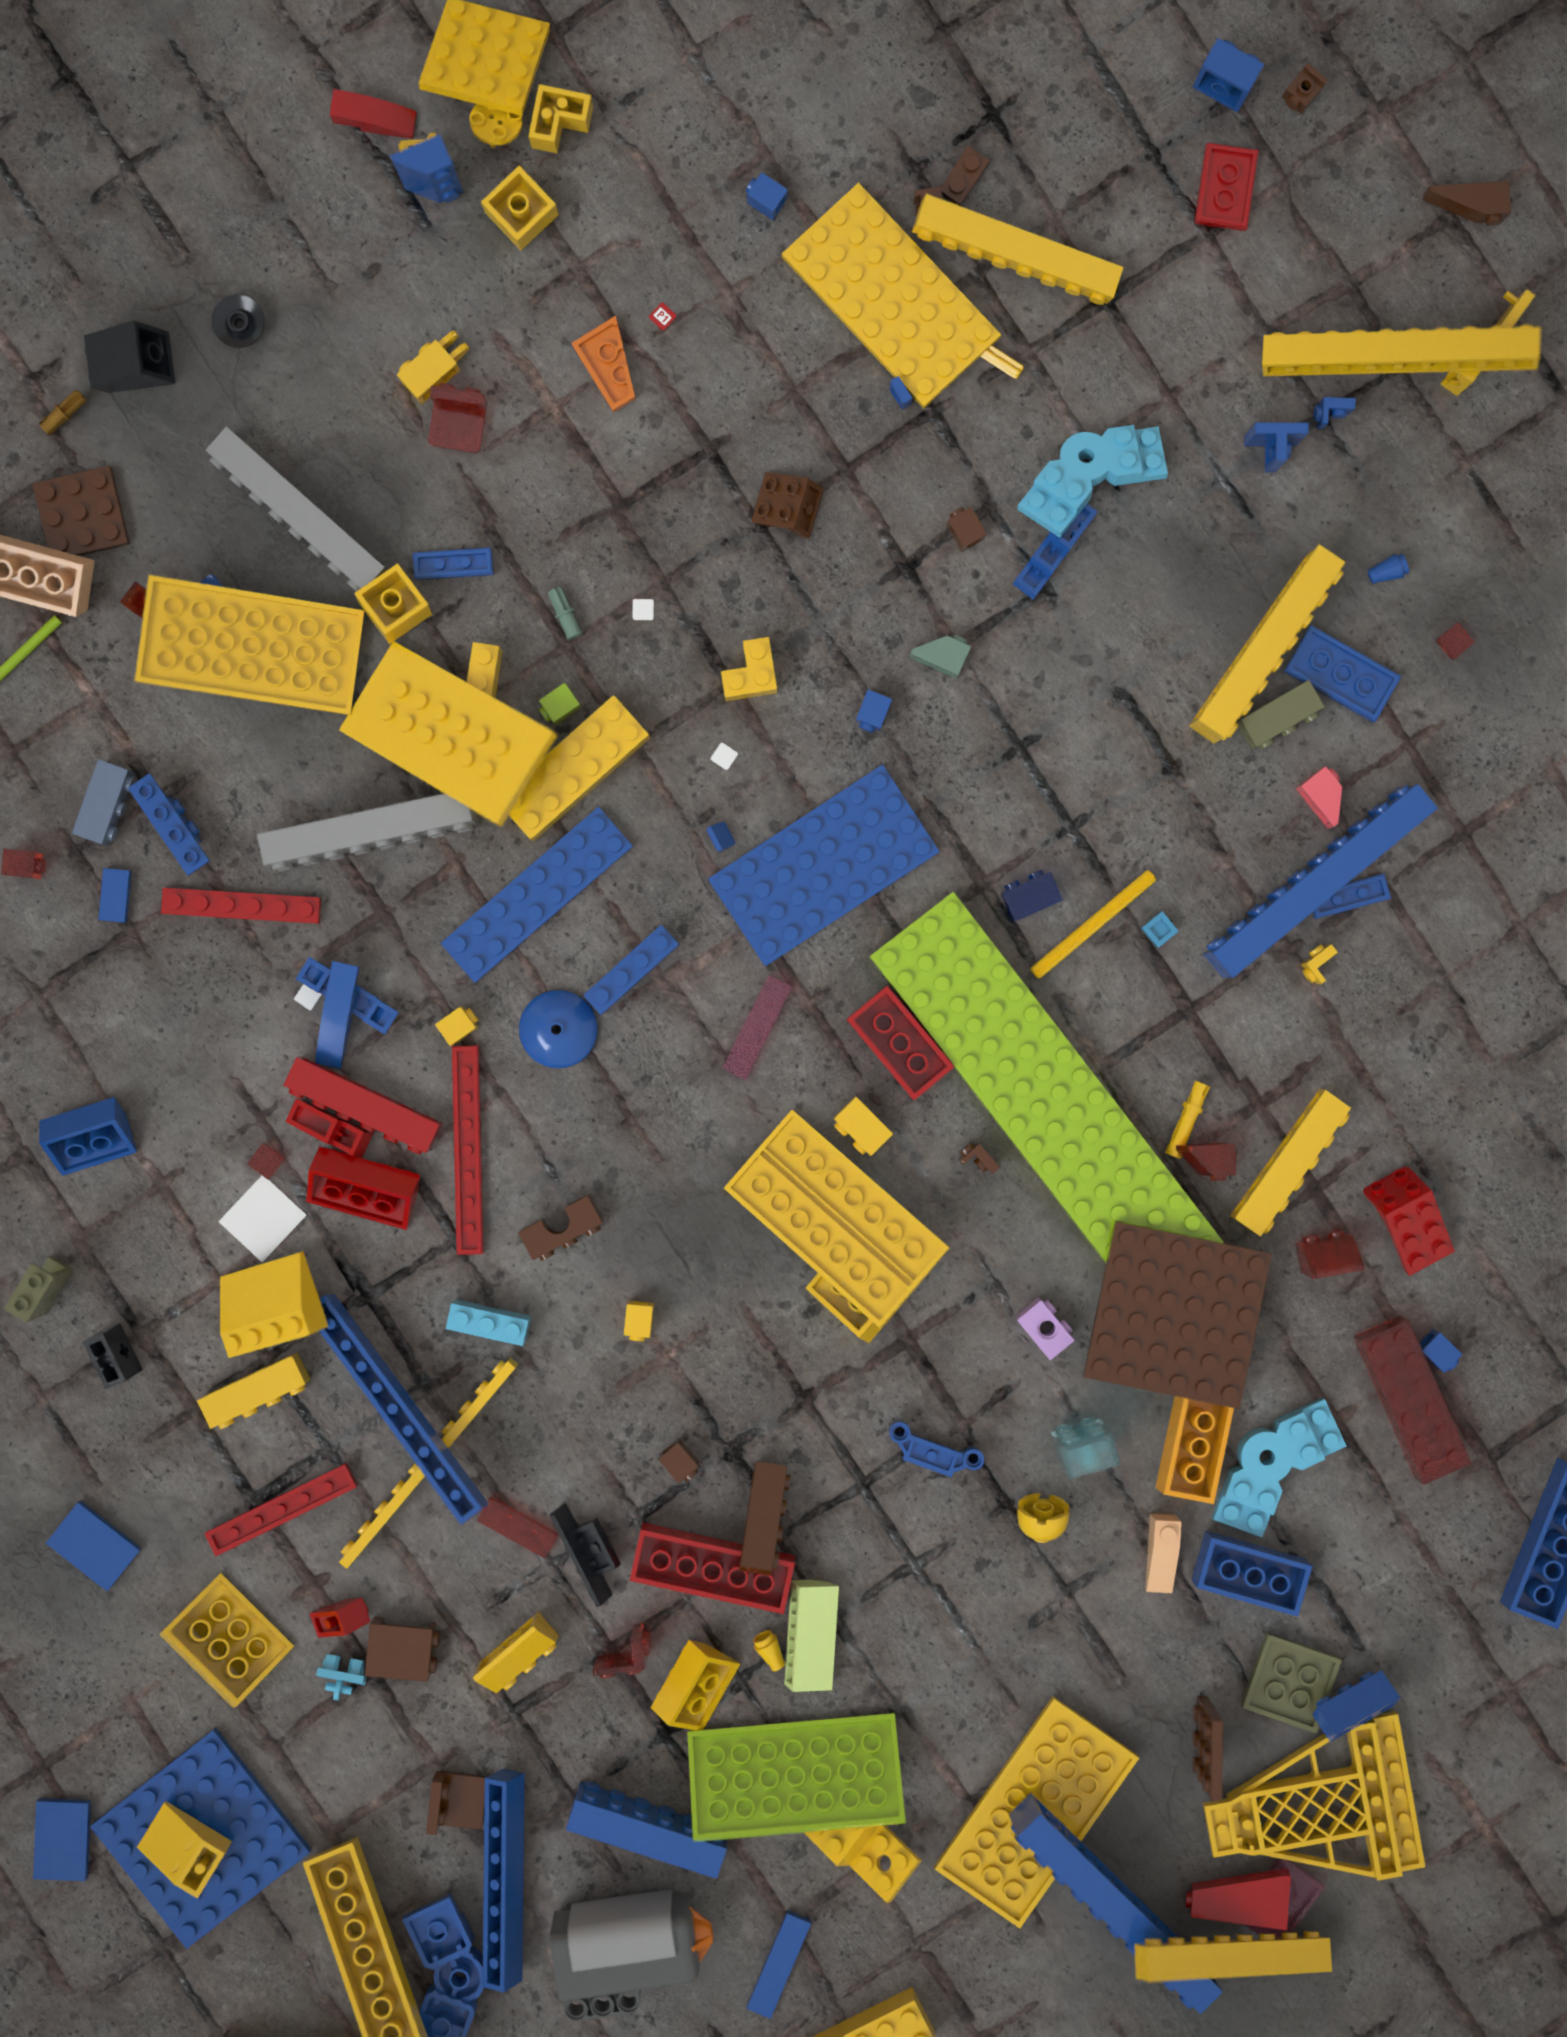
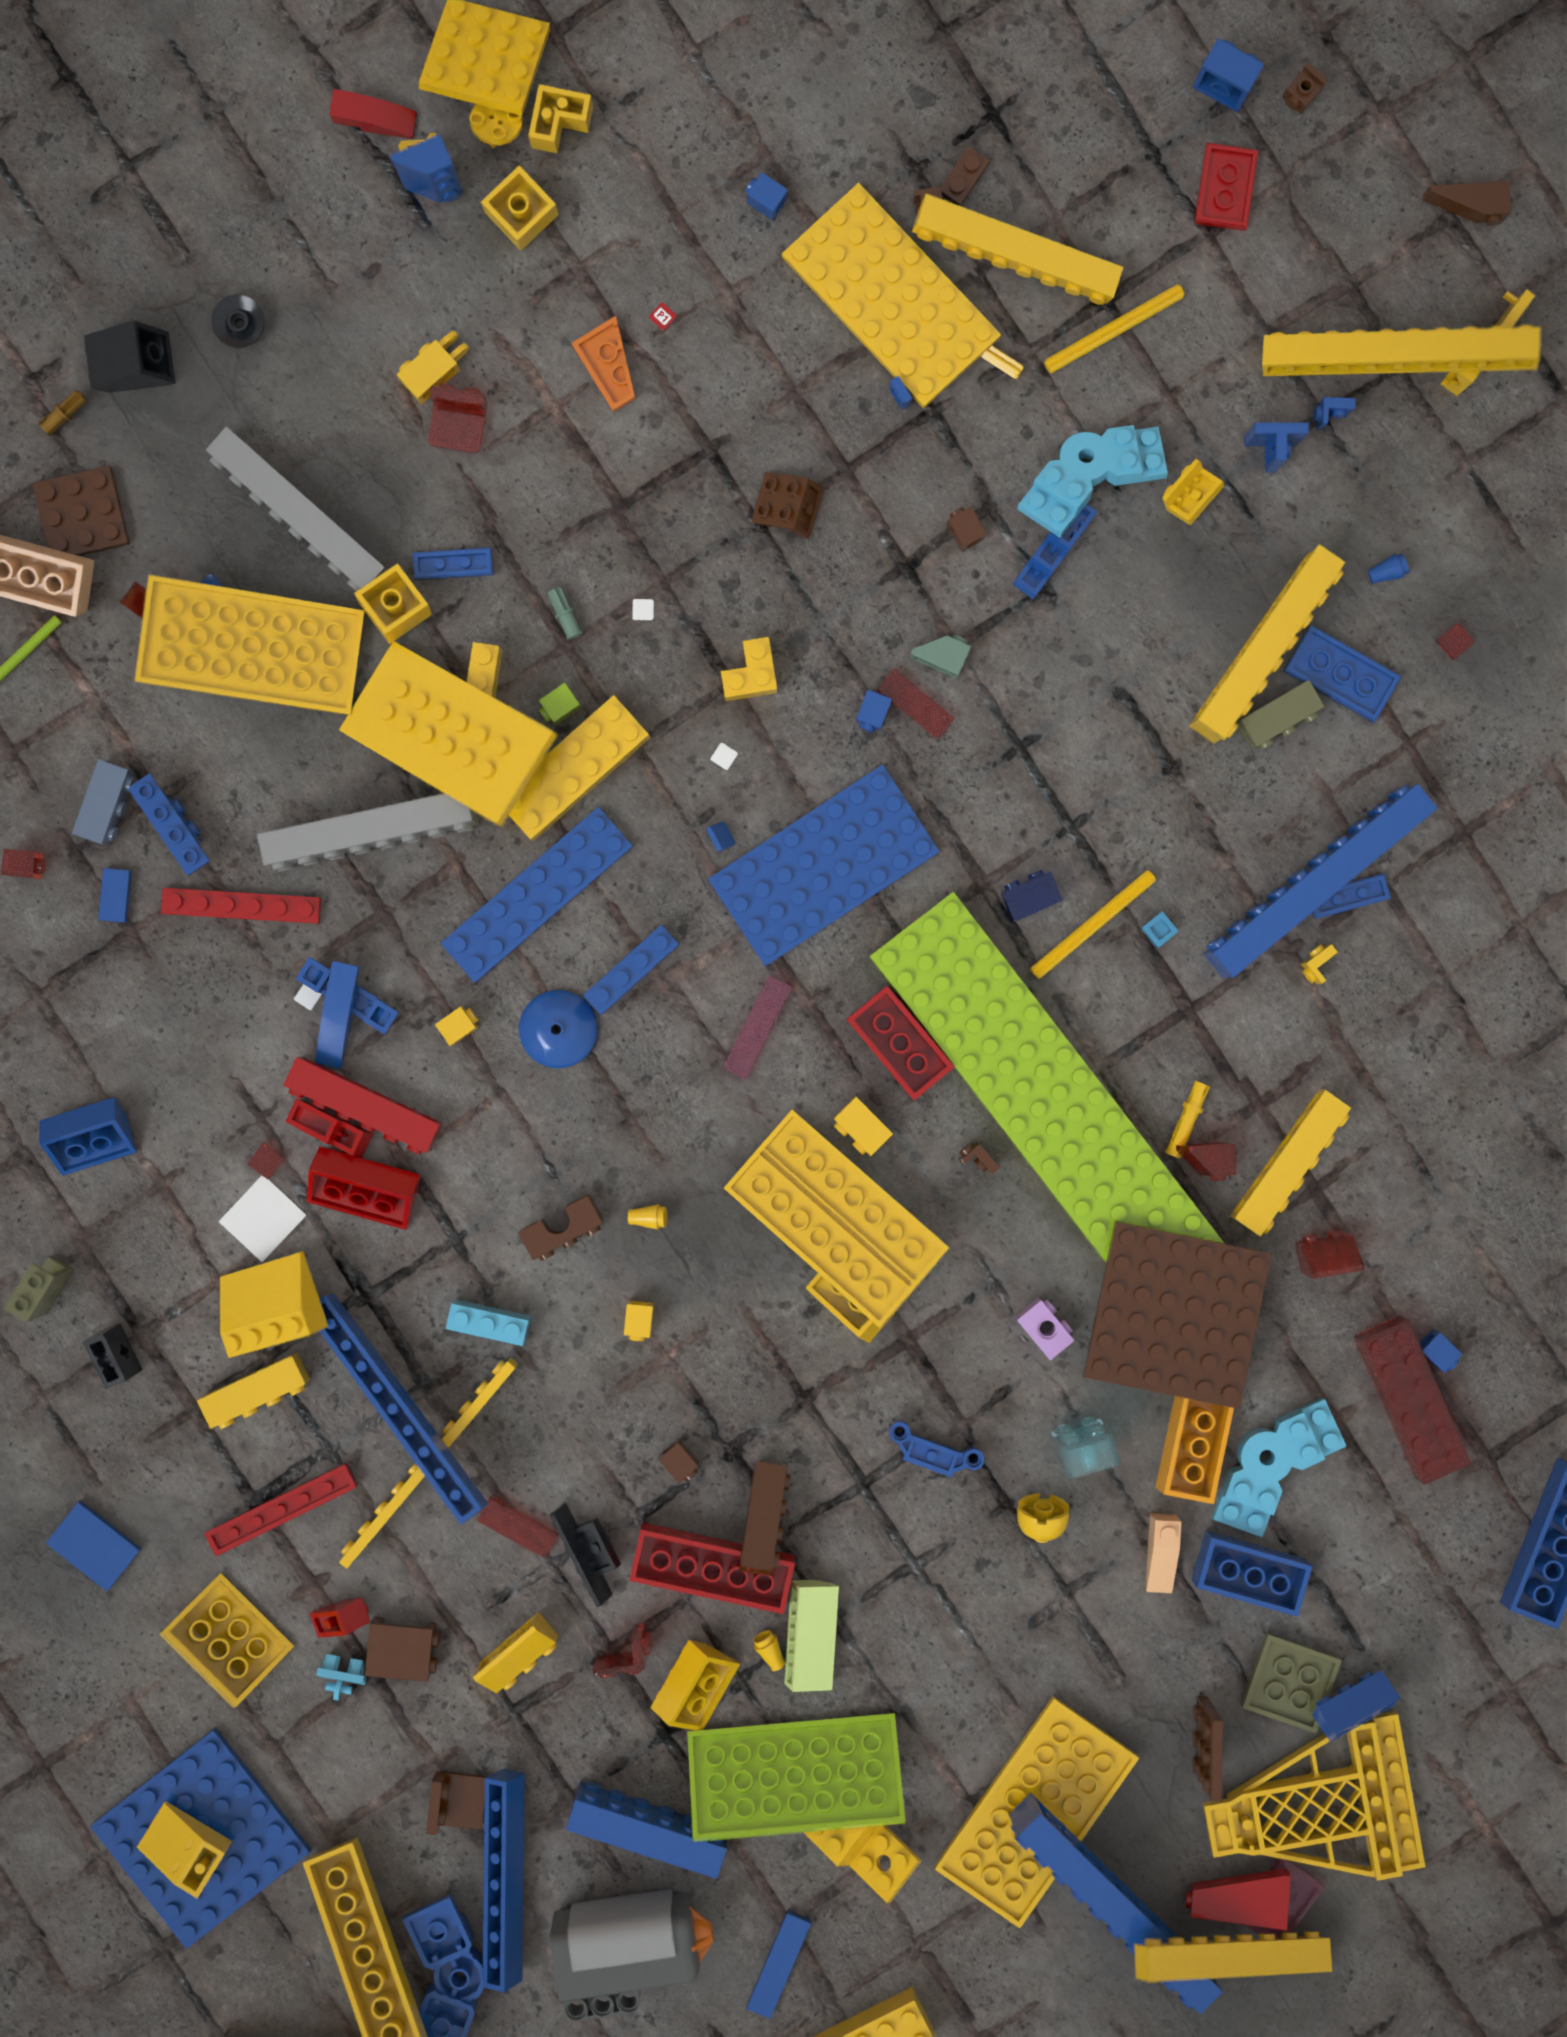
blue tile [33,1798,91,1881] -> none
red tile [452,1045,484,1255] -> none
coral slope [1295,766,1342,829] -> none
red bracket [1363,1166,1455,1276] -> none
none -> yellow cone [628,1204,667,1230]
none -> clear red tile [877,669,955,739]
none -> yellow axle [1044,284,1185,373]
none -> yellow bracket [1162,459,1224,526]

